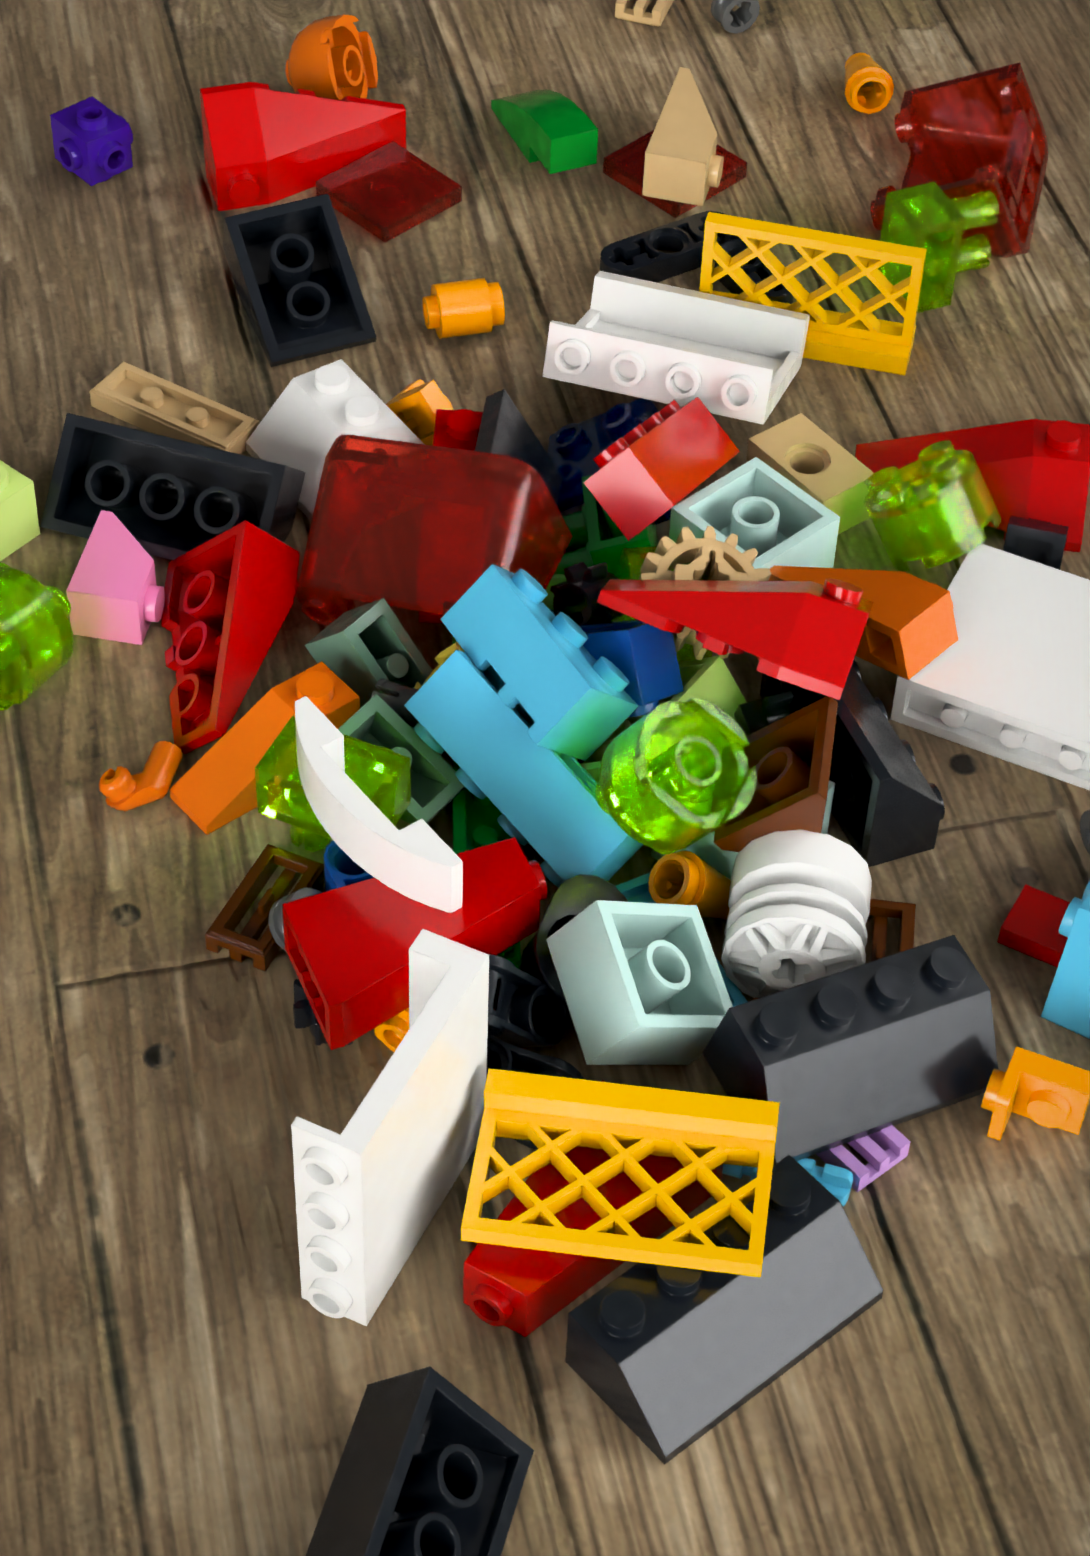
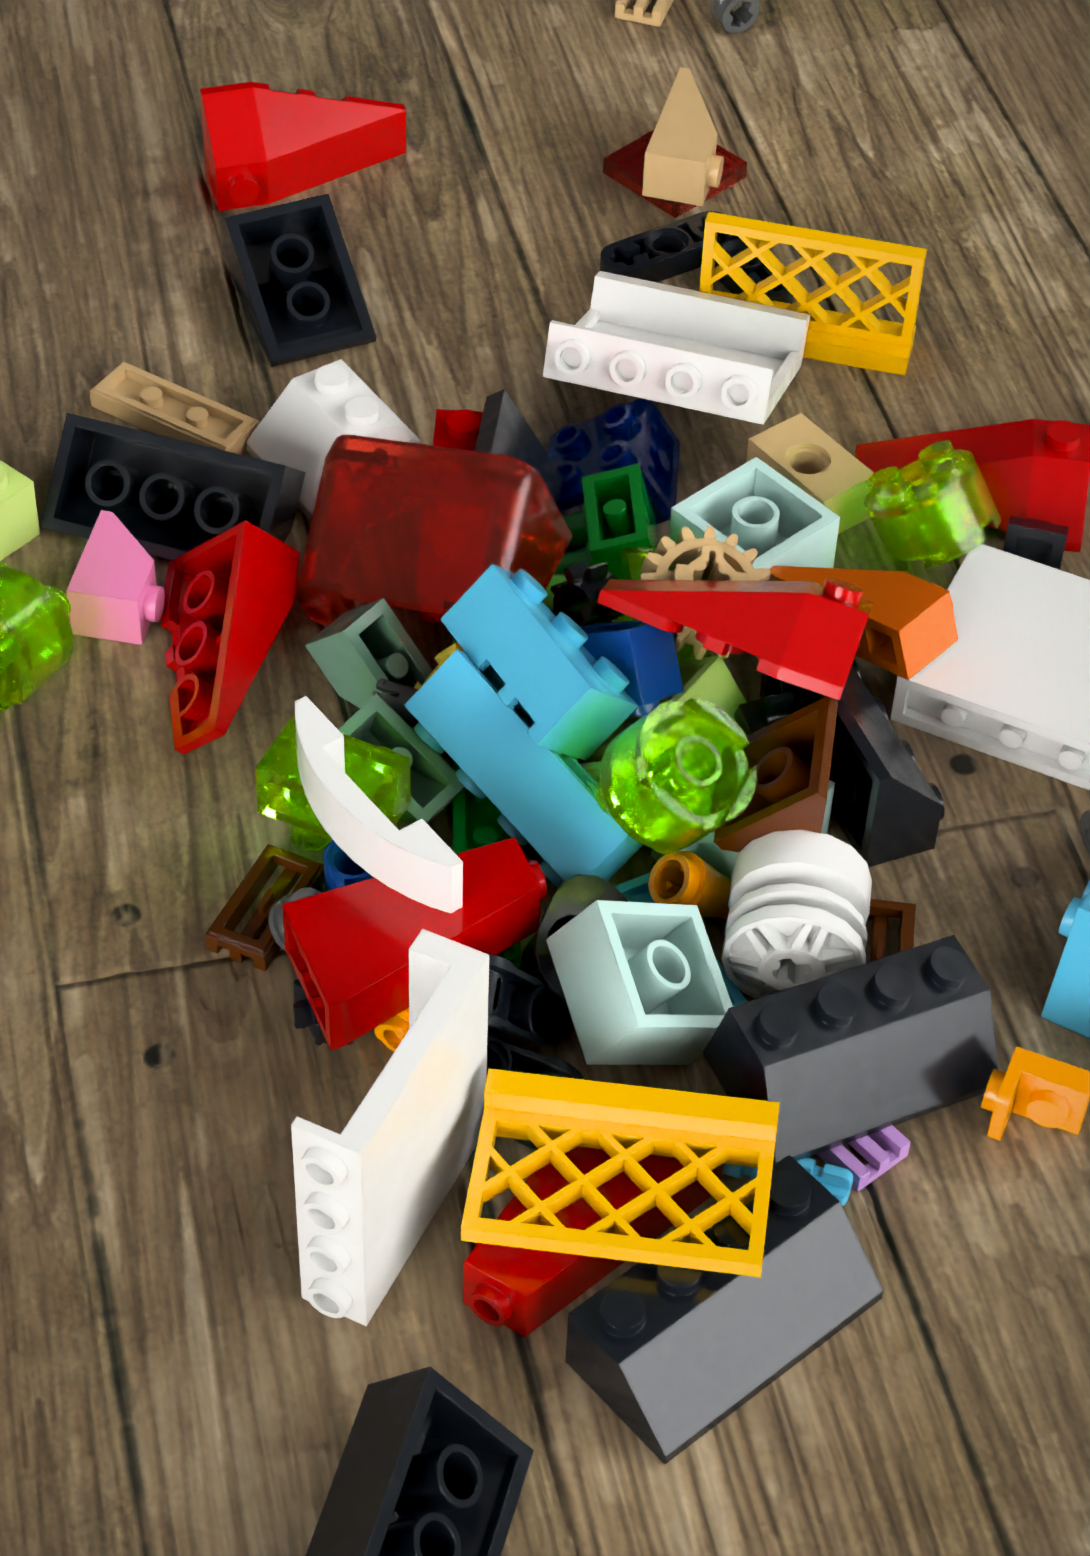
dark purple brick [50,96,133,186] -> none
orange arm [99,741,183,812] -> none
orange slope [169,661,360,835] -> none
orange cylinder [285,15,378,100] -> none
clear red tile [316,141,462,242] -> none
light orange bracket [386,379,453,448] -> none
light orange brick [422,278,505,339] -> none
green slope [491,89,598,174] -> none
brick [583,397,740,541] -> none
light orange cone [845,53,894,114] -> none
clear red windscreen [870,62,1048,258] -> none
clear neon green brick [878,182,999,313] -> none
red tile [997,884,1070,968] -> none

